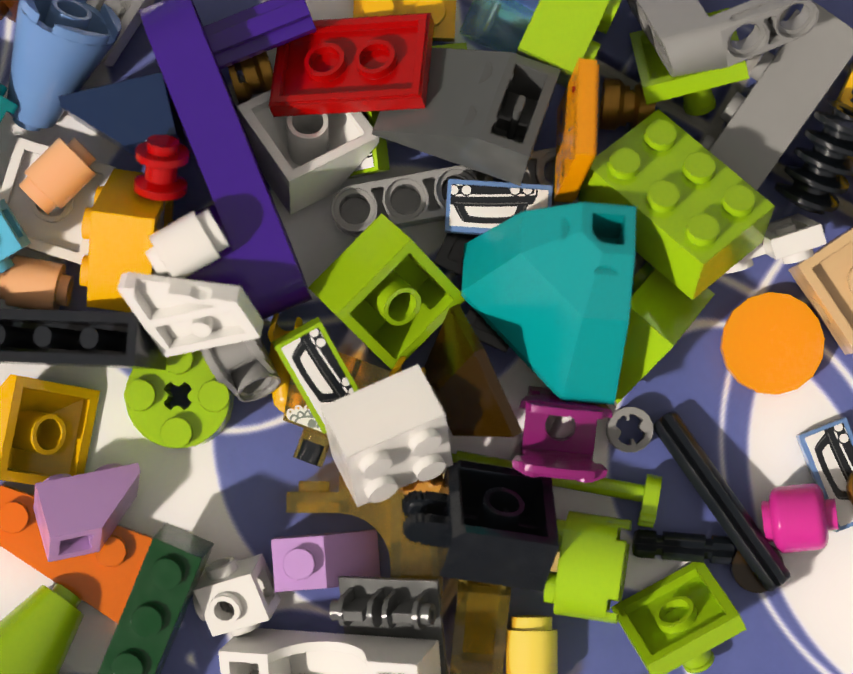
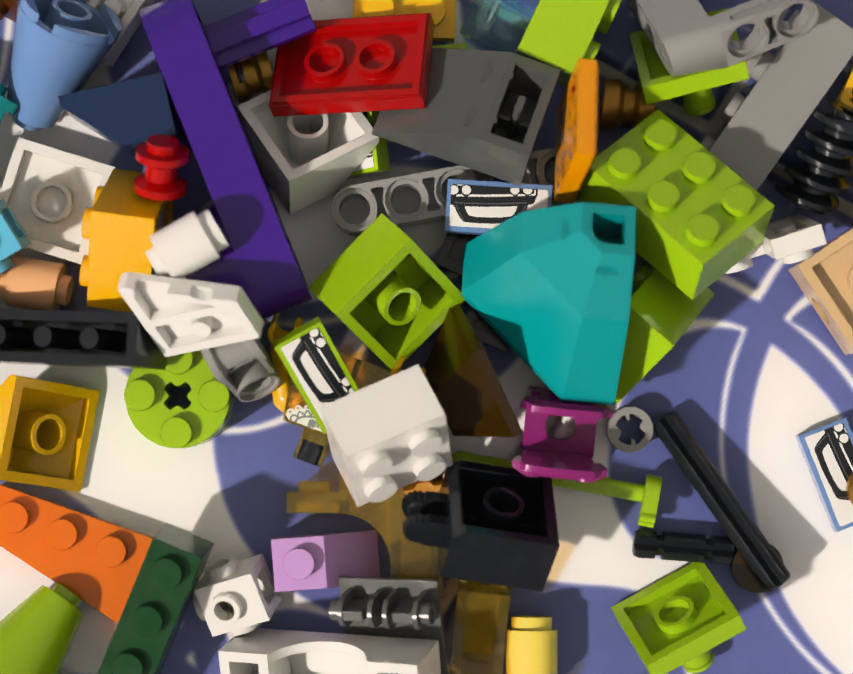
light nougat brick [19,137,97,215] -> none
lavender slope [33,463,141,562] -> none
lime brick [543,511,632,624] -> none
light orange tile [720,292,825,395] -> none
dark pink head [761,483,839,553] -> none

